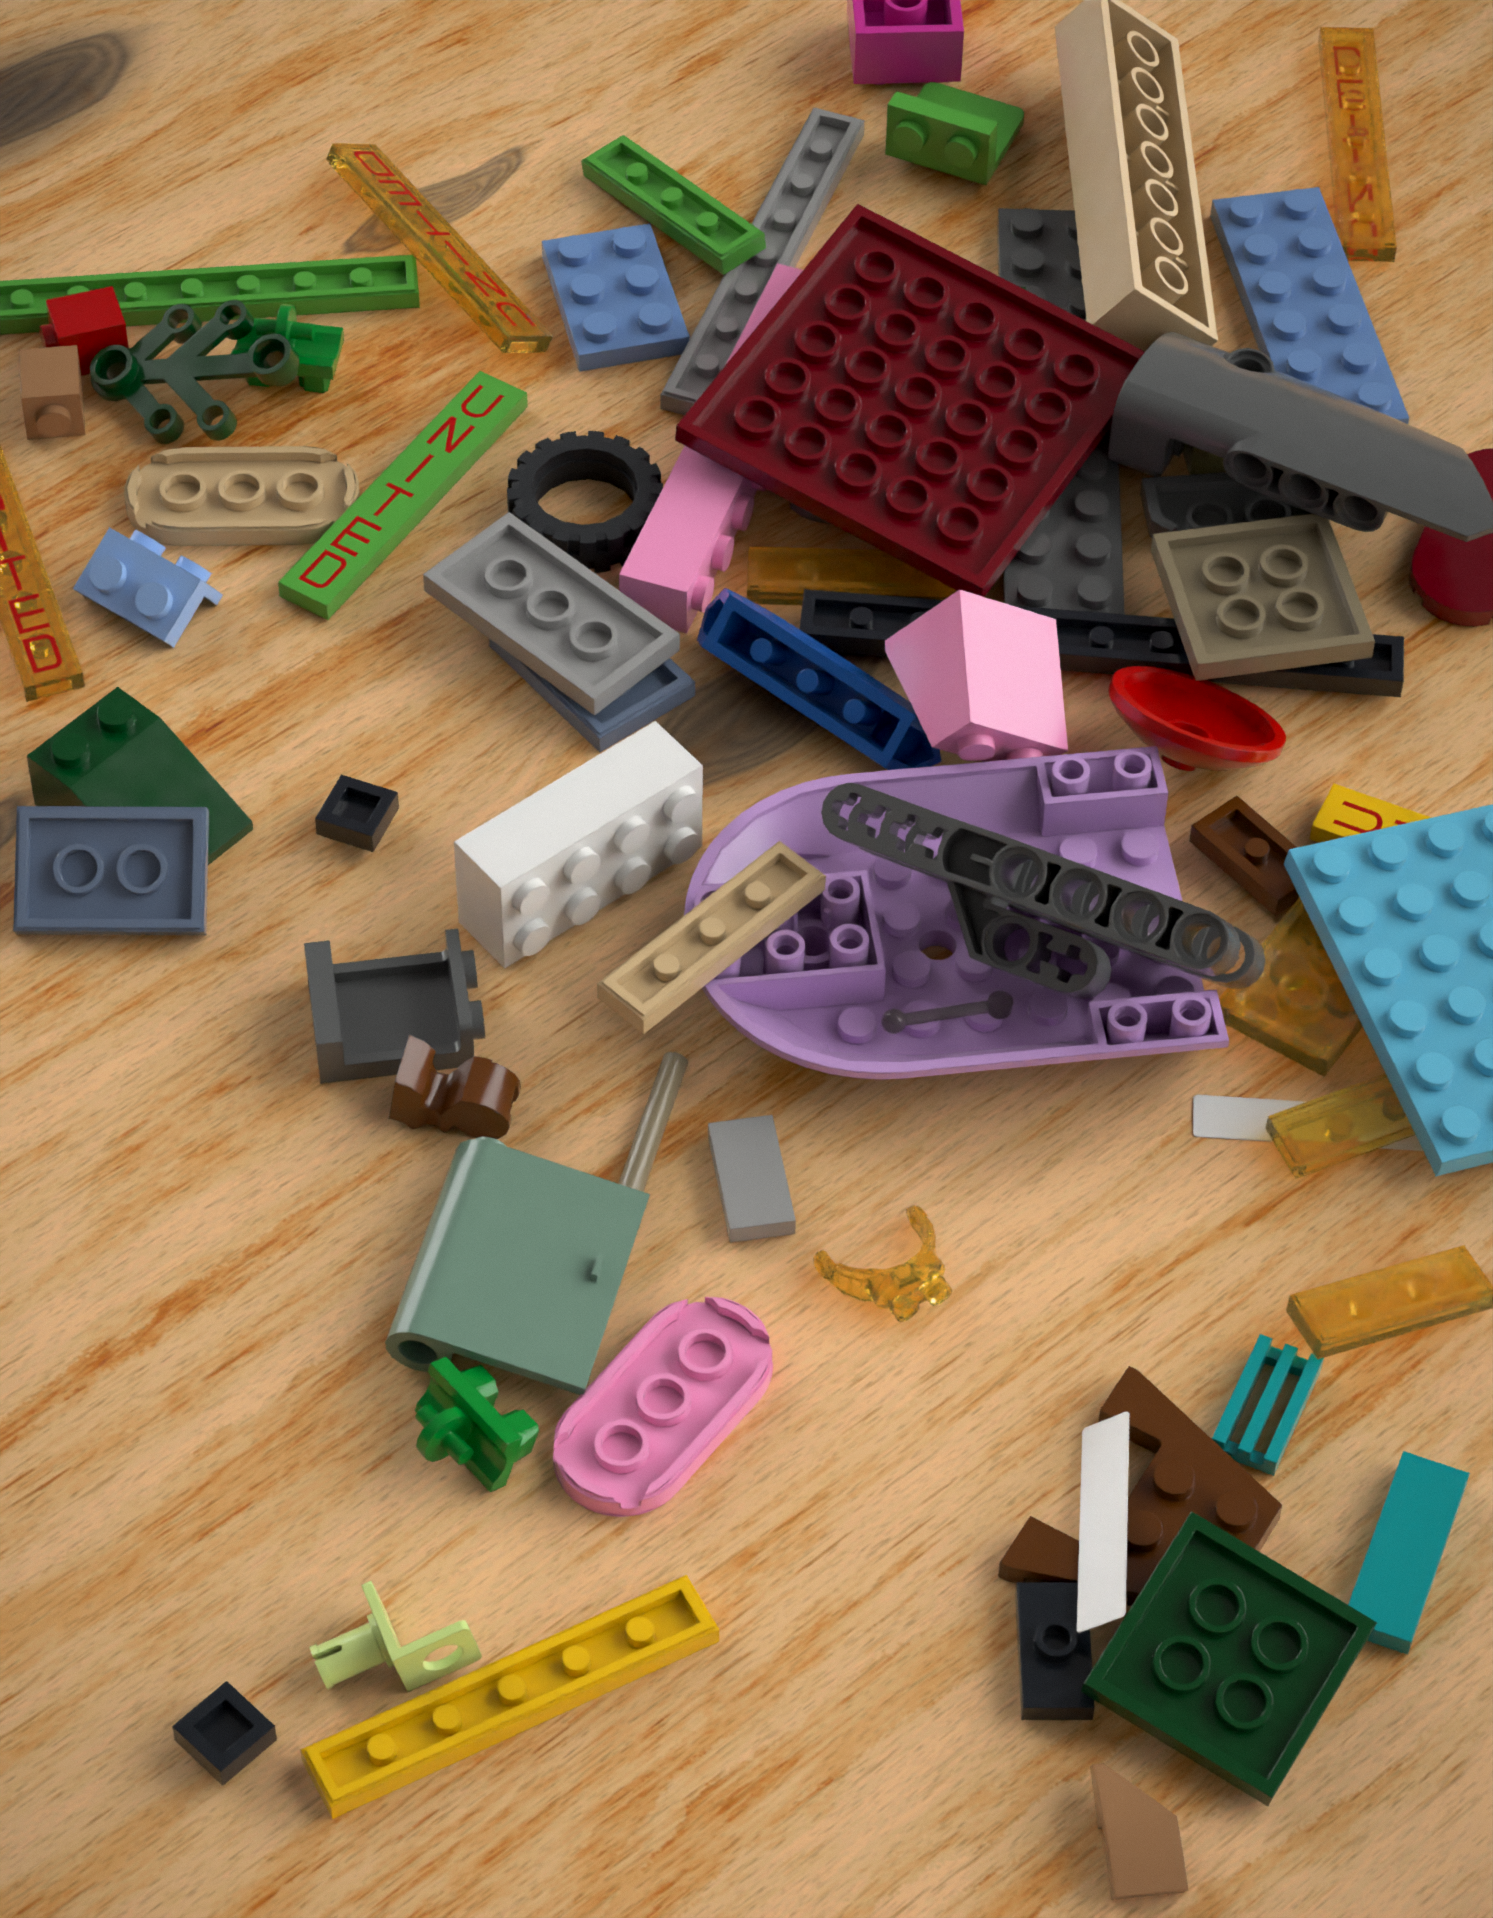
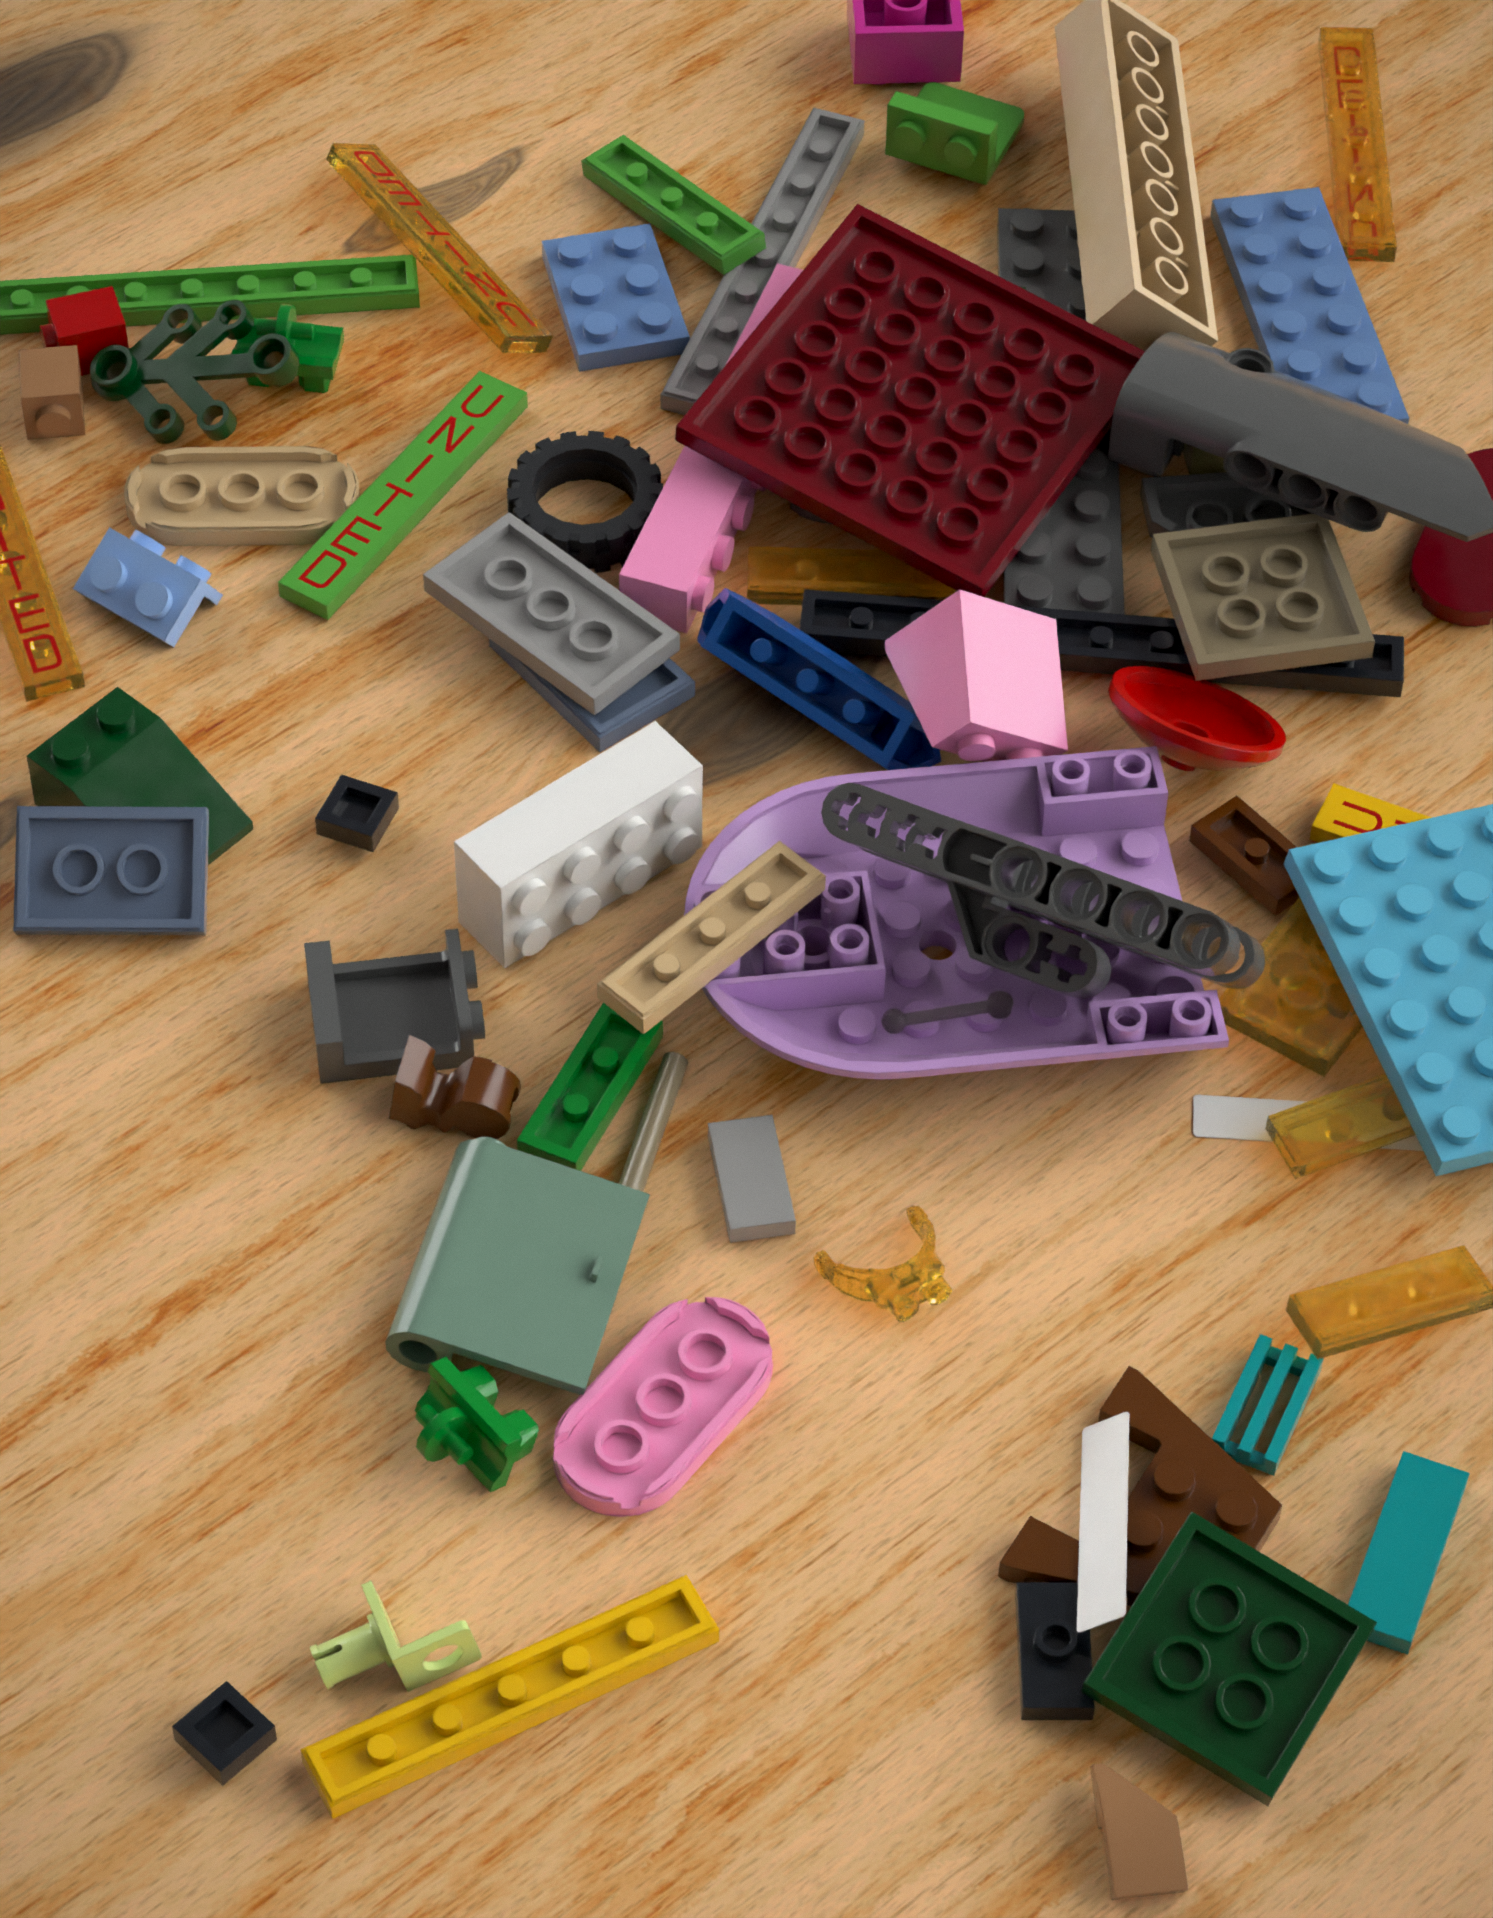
none -> green plate [517,1003,663,1171]

